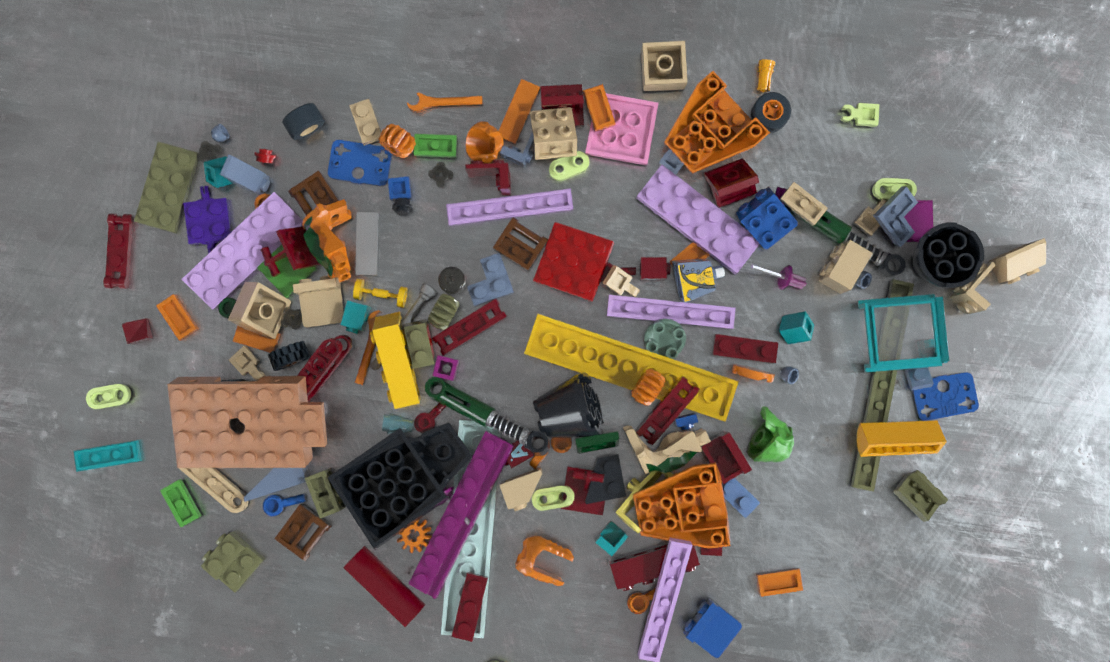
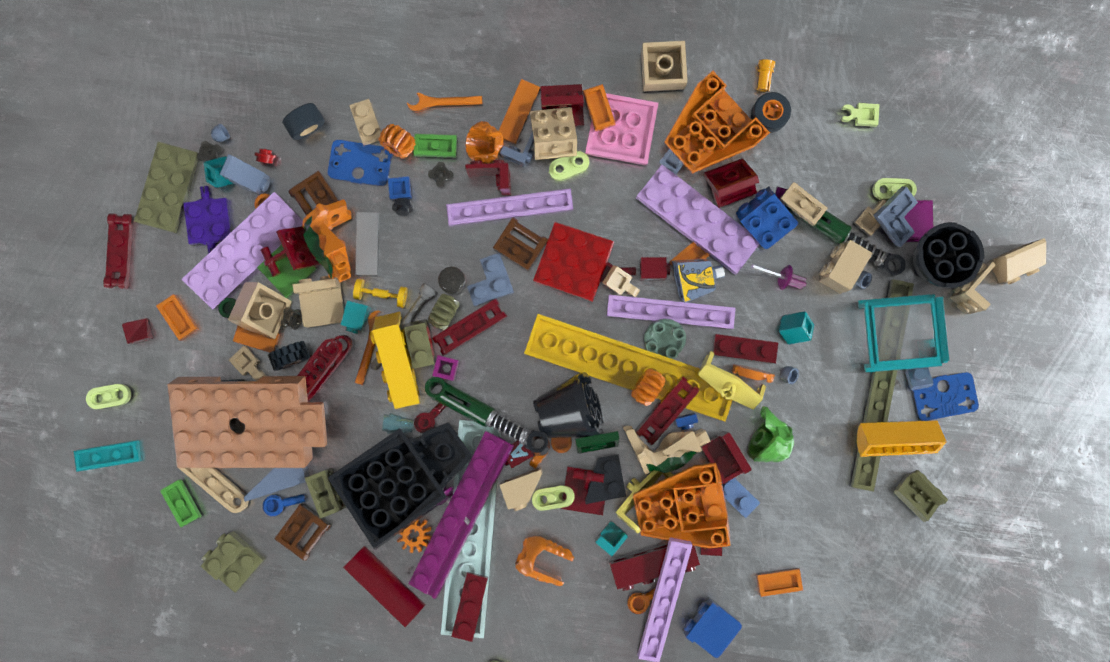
none -> light yellow piece [698,351,766,410]

